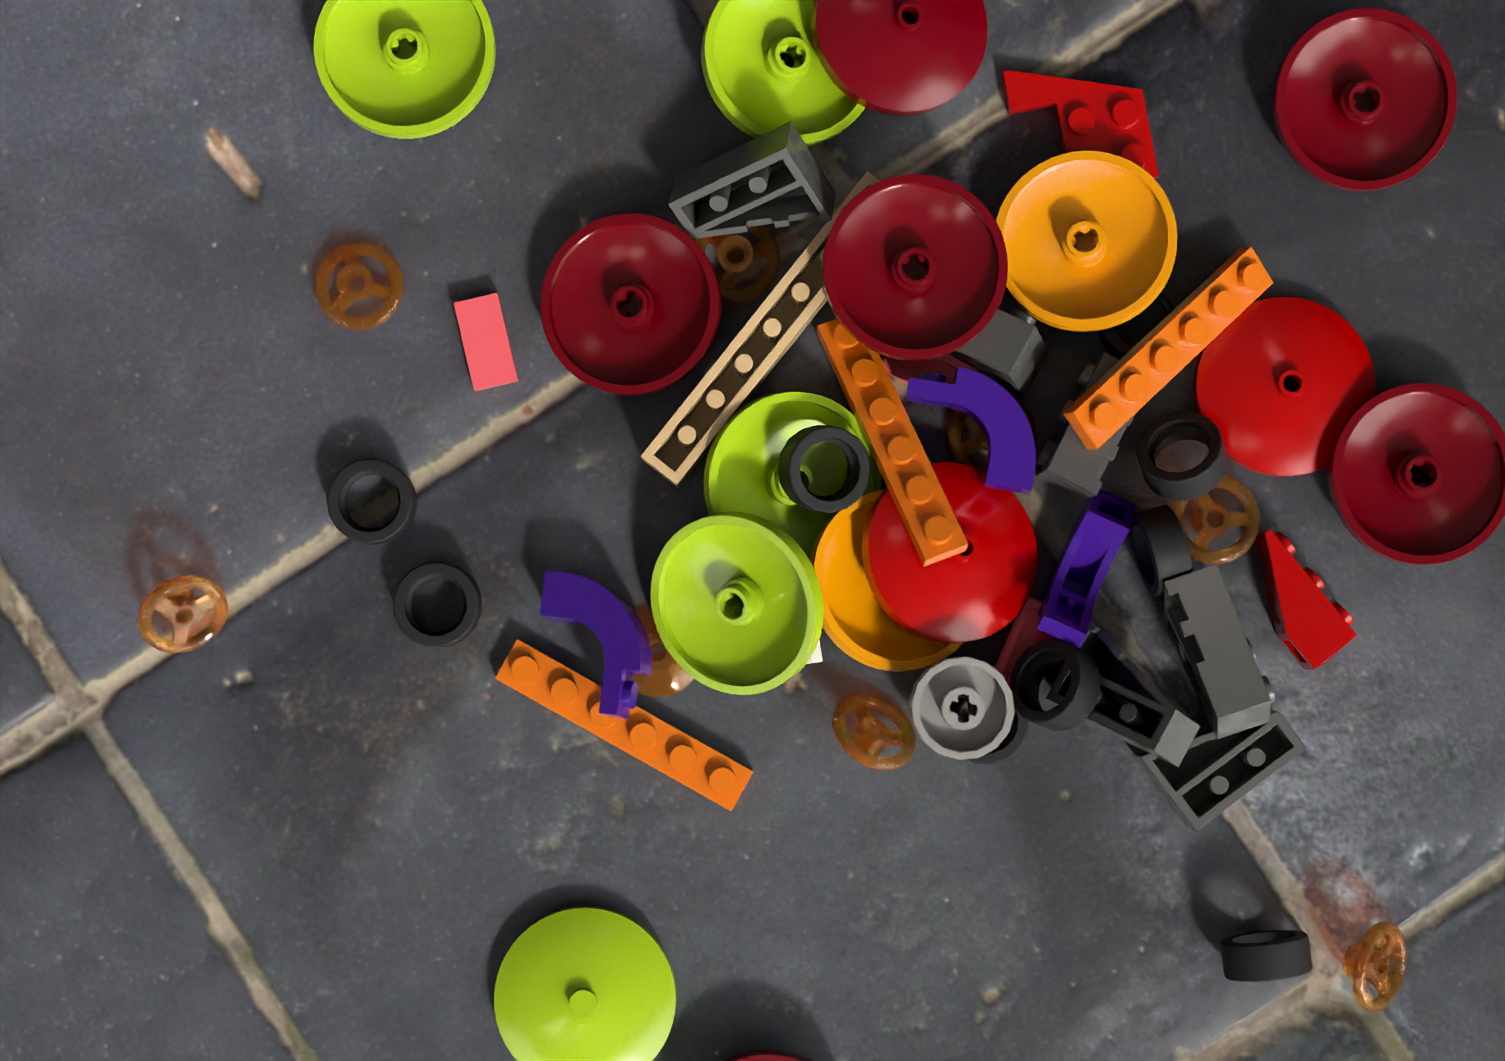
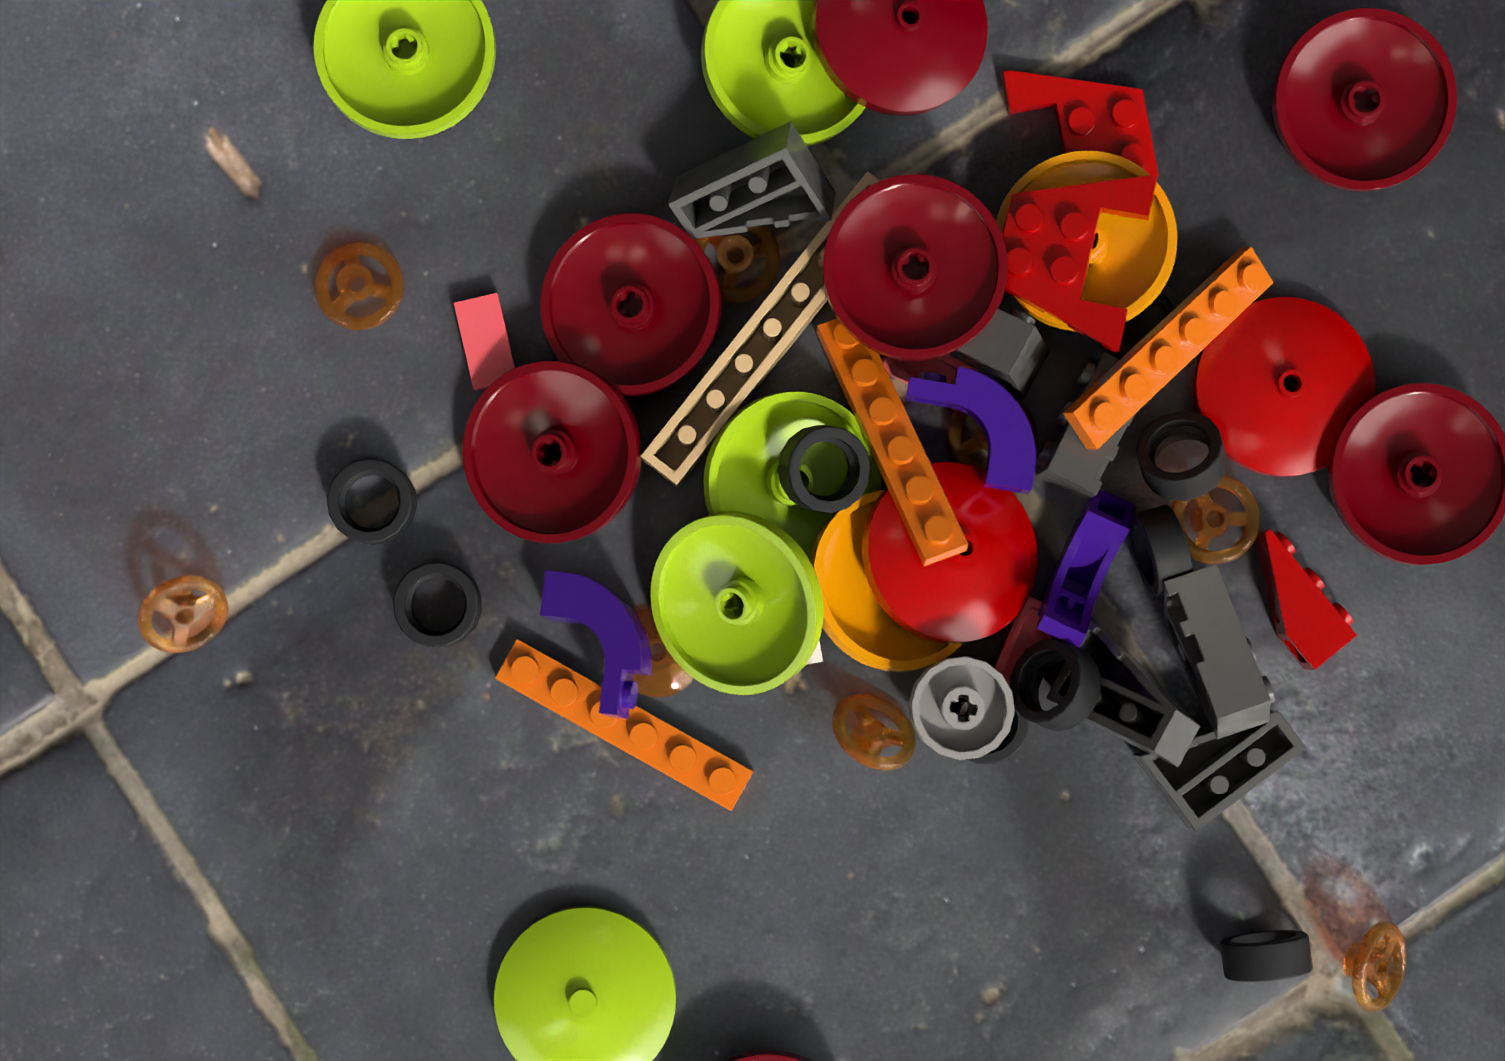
none -> dark red dish [462,361,642,543]
none -> red wing [1003,175,1157,353]

